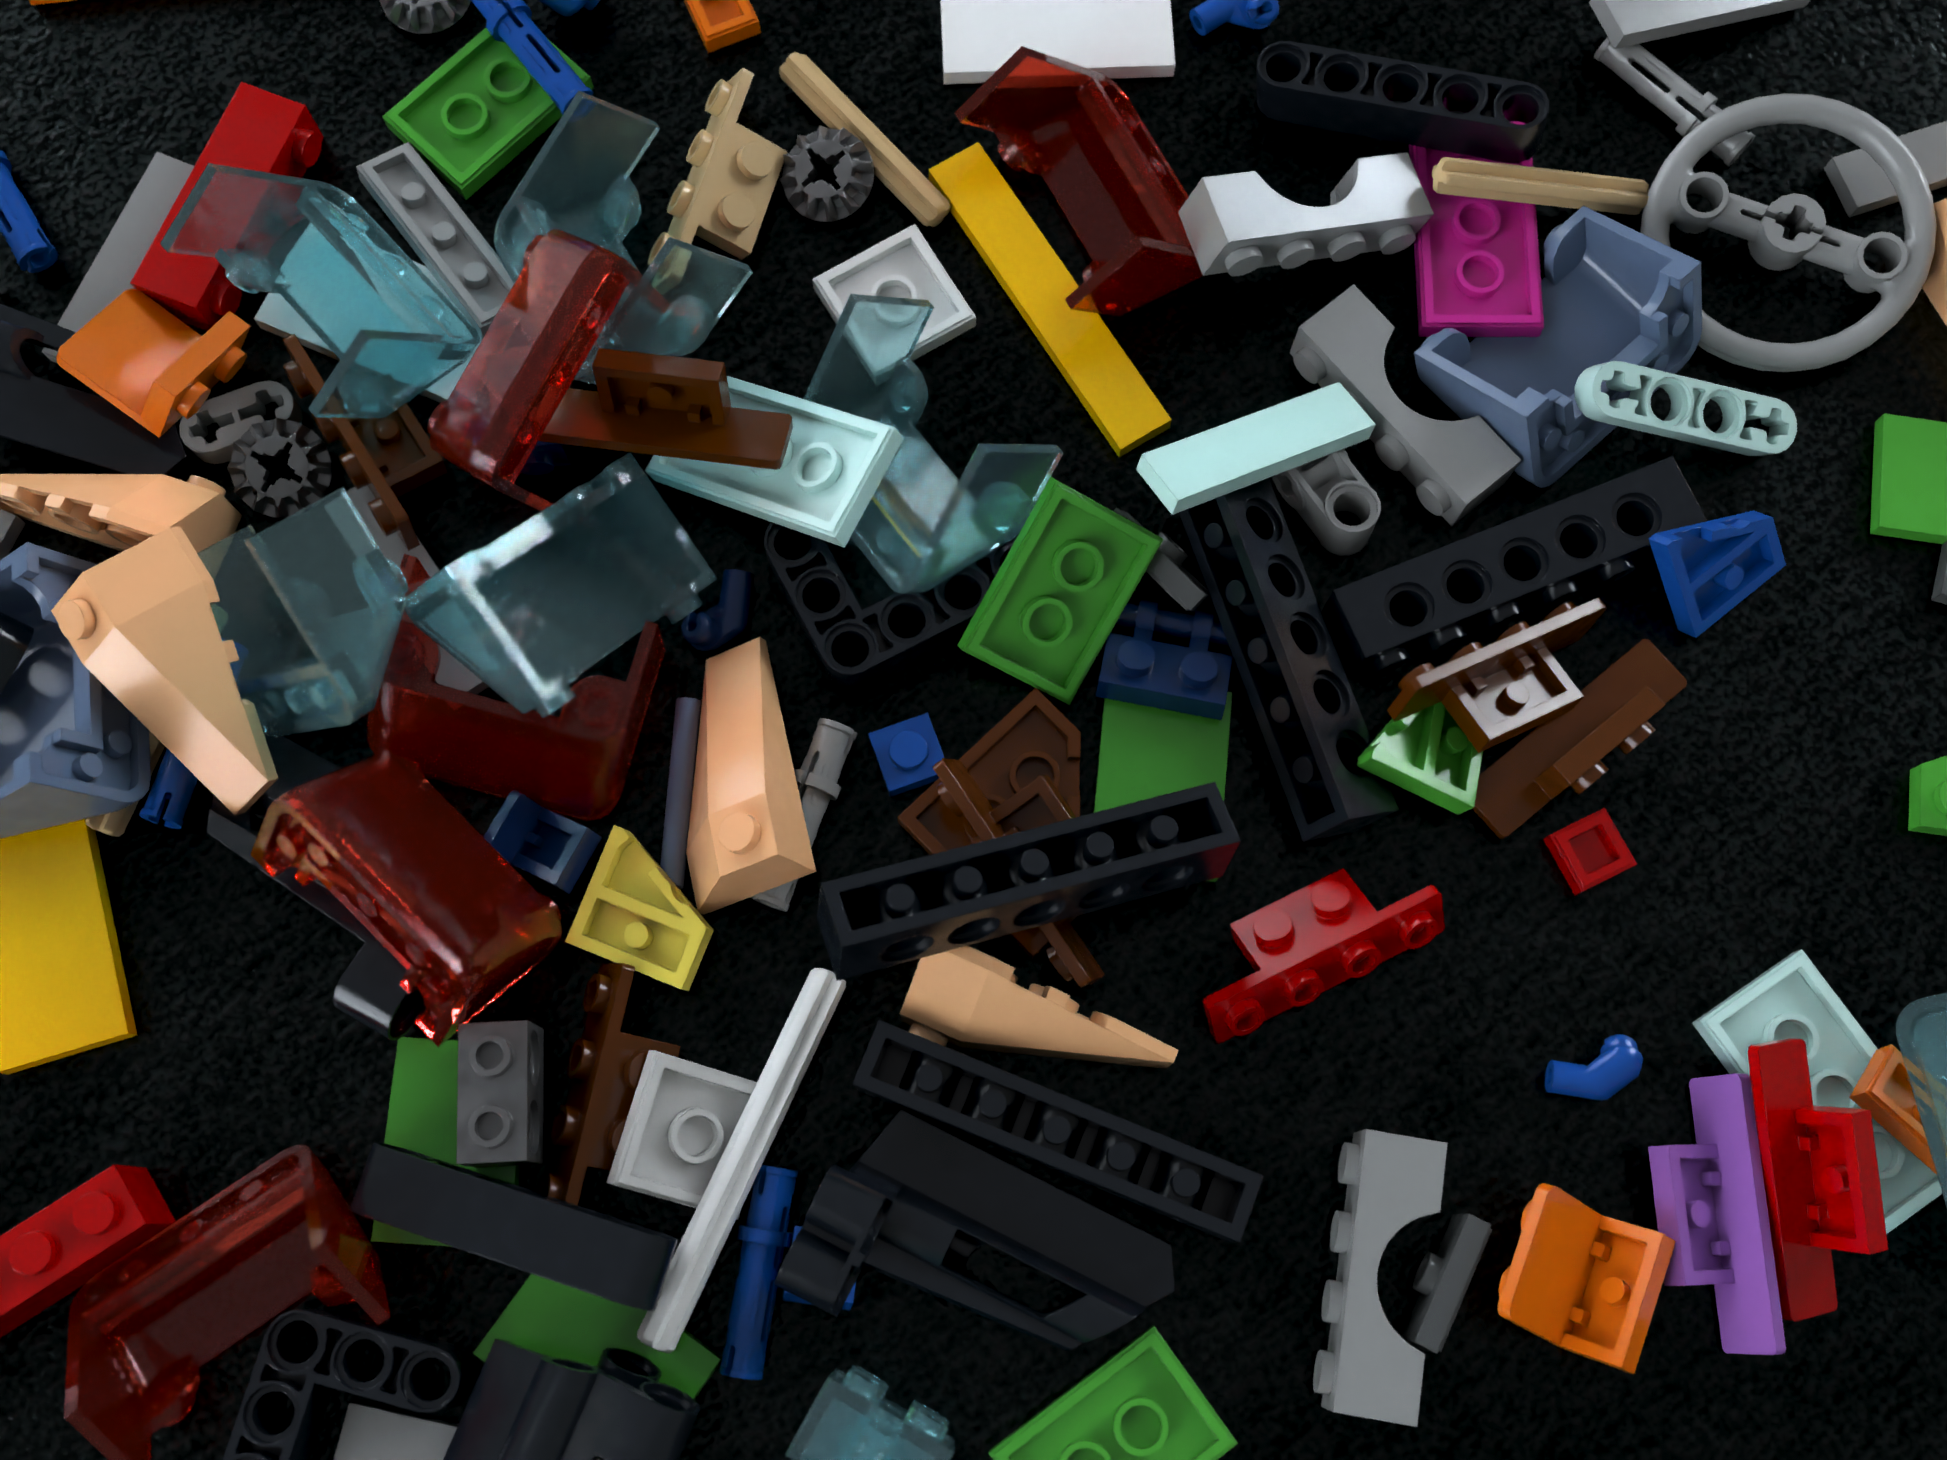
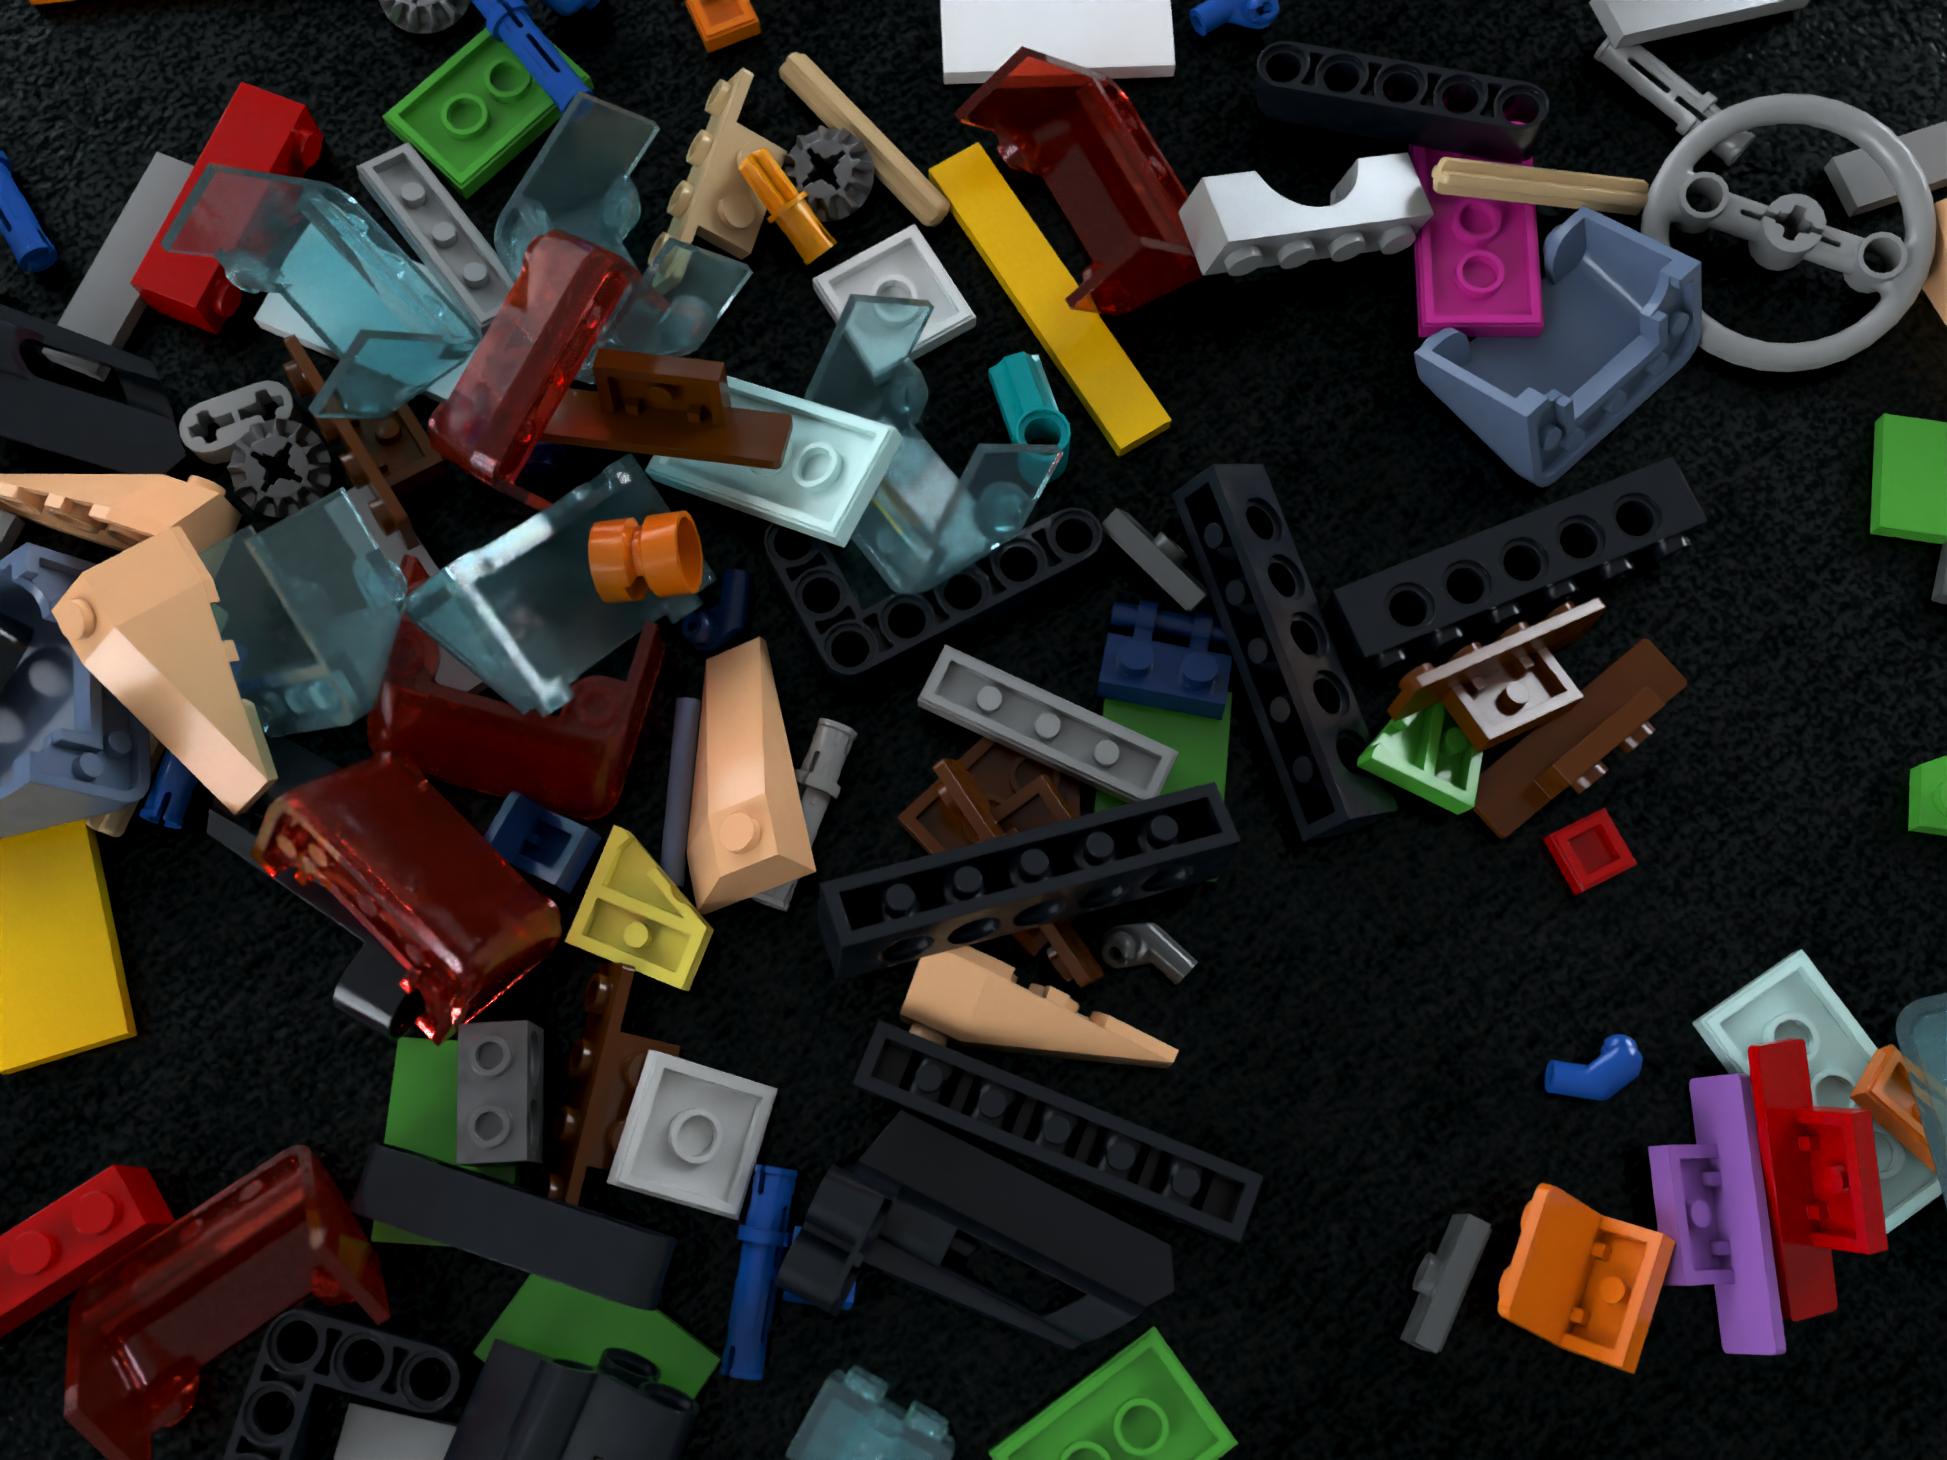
orange bracket [56,289,250,438] -> none
white axle [637,968,846,1353] -> none
blue plate [868,713,945,797] -> none
bright green tile [957,477,1164,705] -> none
light aqua tile [1136,382,1376,515] -> none
red bracket [1203,868,1445,1043] -> none
light grey piece [1272,449,1381,556] -> none
light grey arch [1290,284,1521,526] -> none
light grey arch [1313,1129,1448,1427] -> none
light aqua beam [1575,361,1797,456] -> none
blue wing [1649,510,1786,638] -> none
none -> orange wheel [588,510,703,604]
none -> light orange axle [739,147,837,266]
none -> light grey tile [917,644,1179,804]
none -> teal piece [988,351,1071,483]
none -> dark grey arm [1099,922,1198,986]

